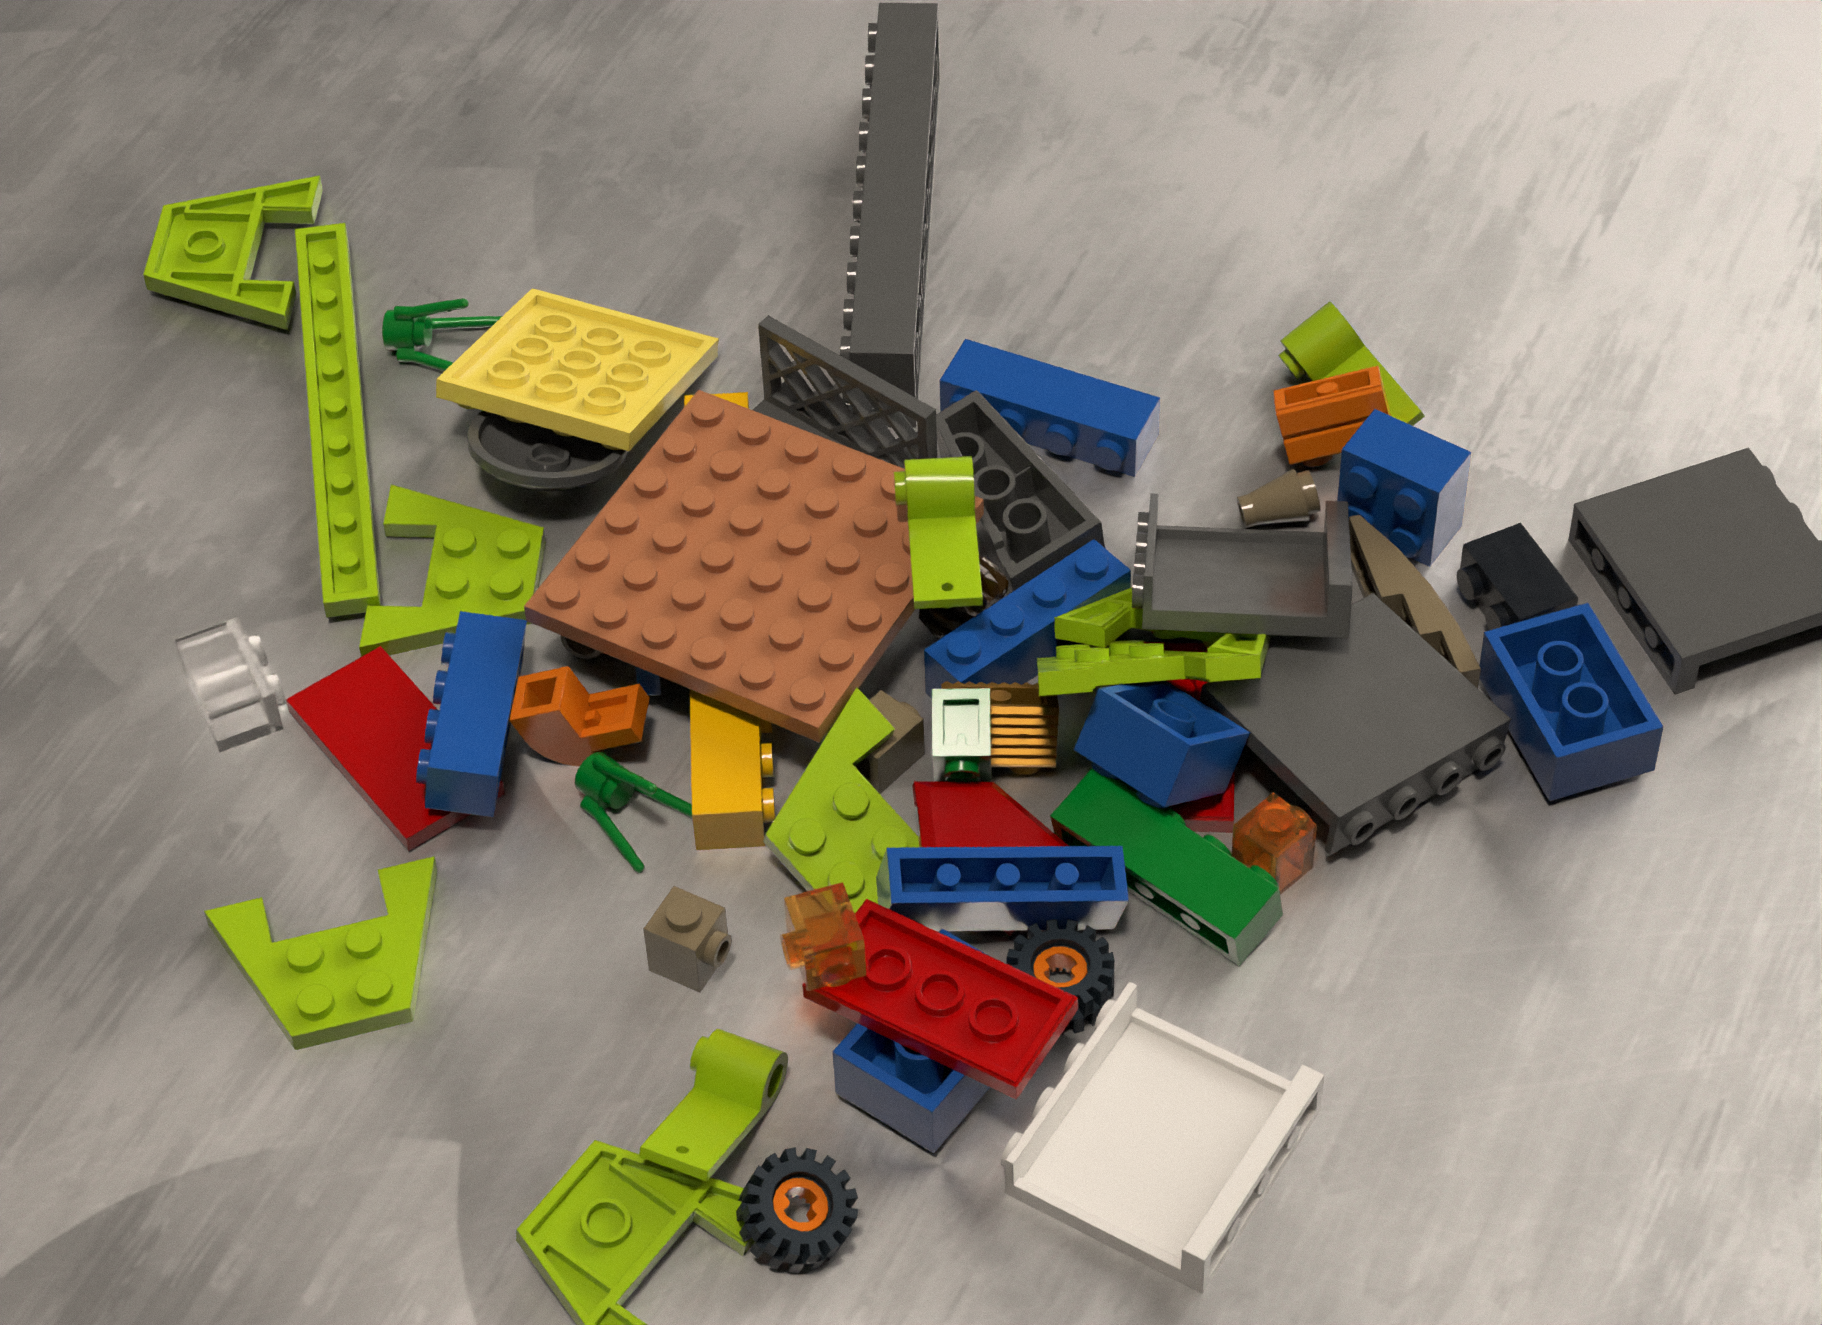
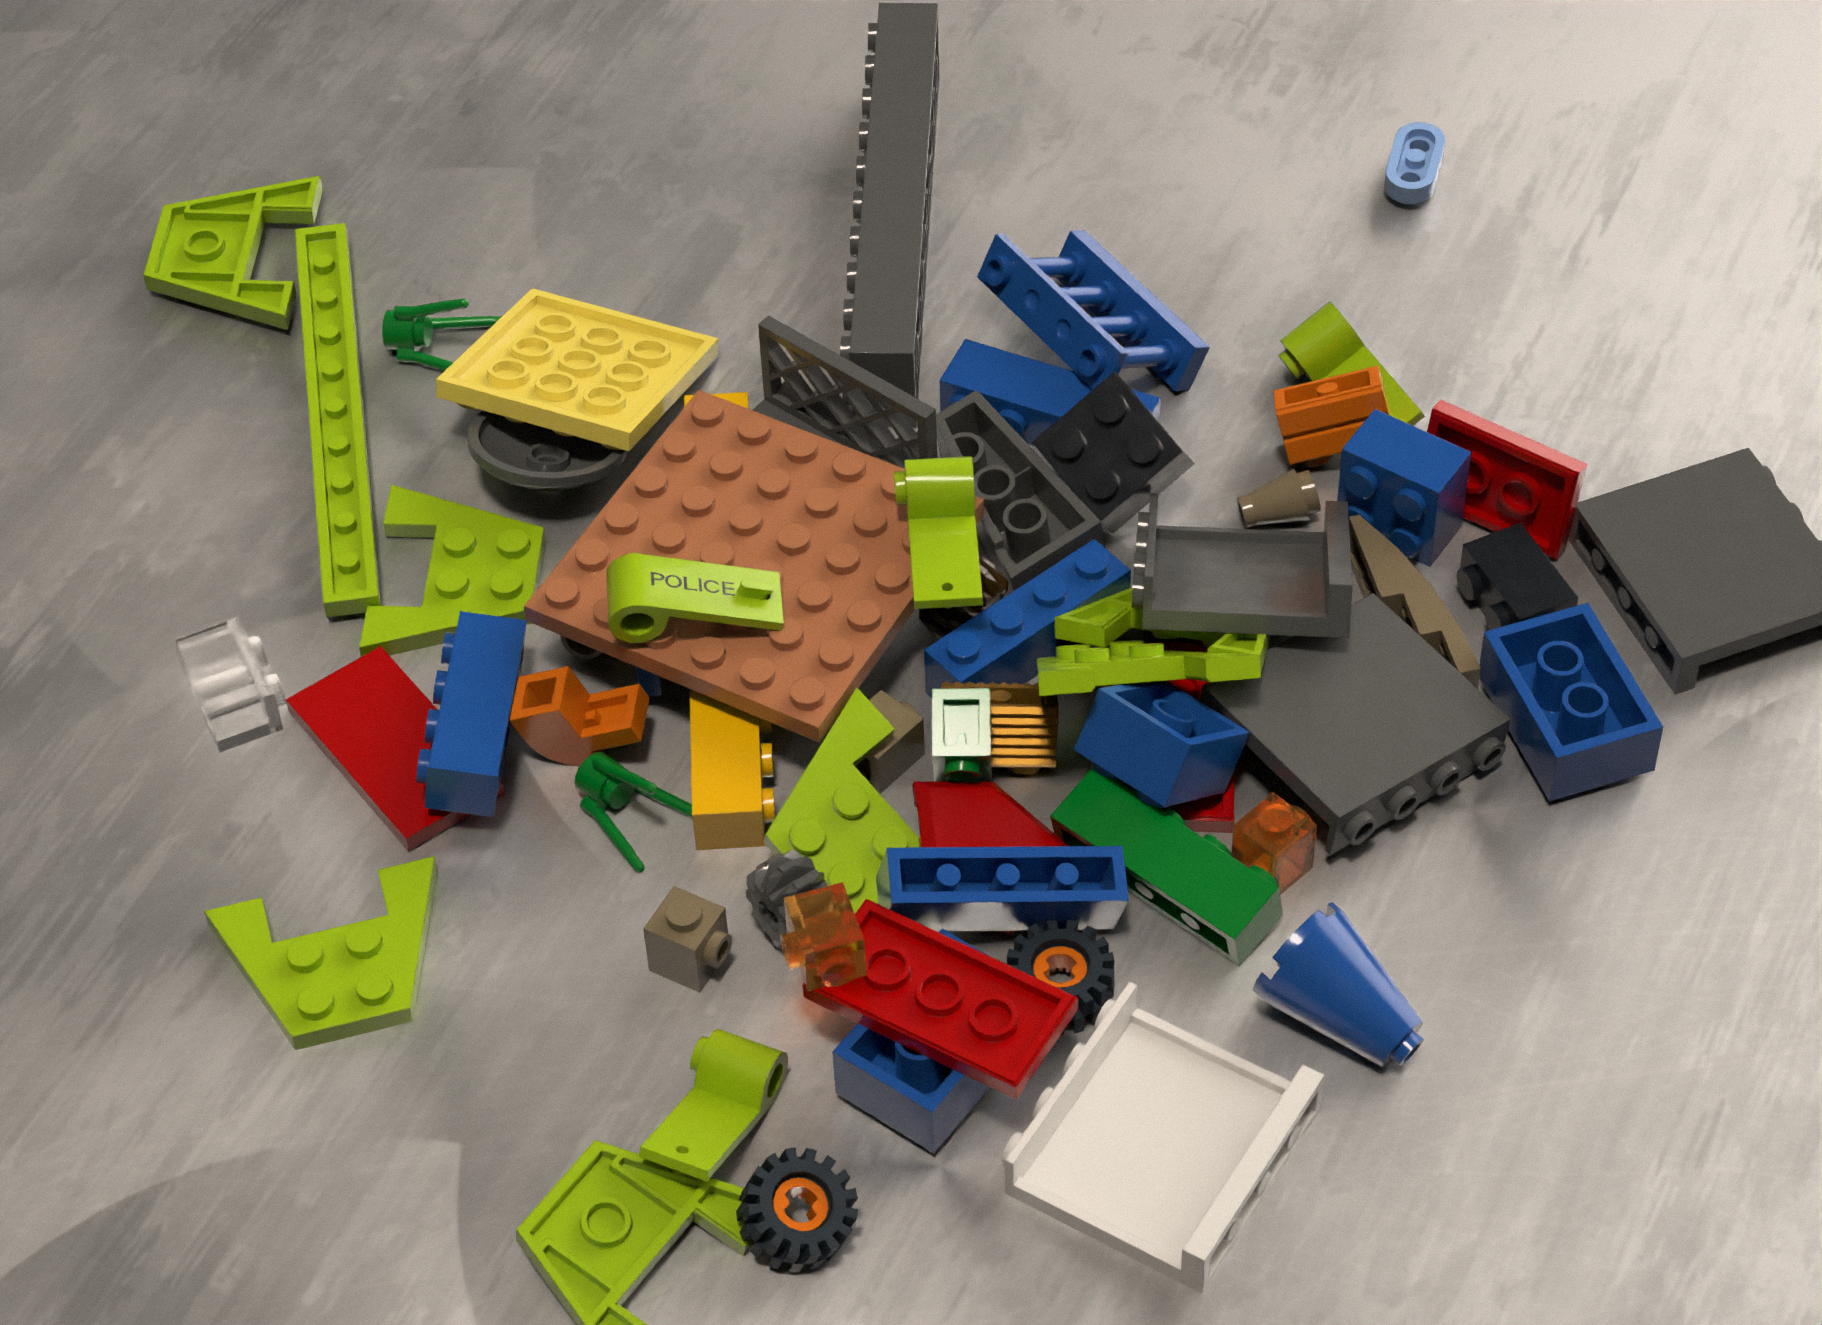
none -> lime door [606,553,784,643]
none -> dark grey gear [746,849,840,956]
none -> blue fence [977,230,1210,391]
none -> black brick [1032,371,1195,534]
none -> blue cone [1253,902,1424,1068]
none -> light blue plate [1384,122,1445,204]
none -> red tile [1427,400,1588,560]

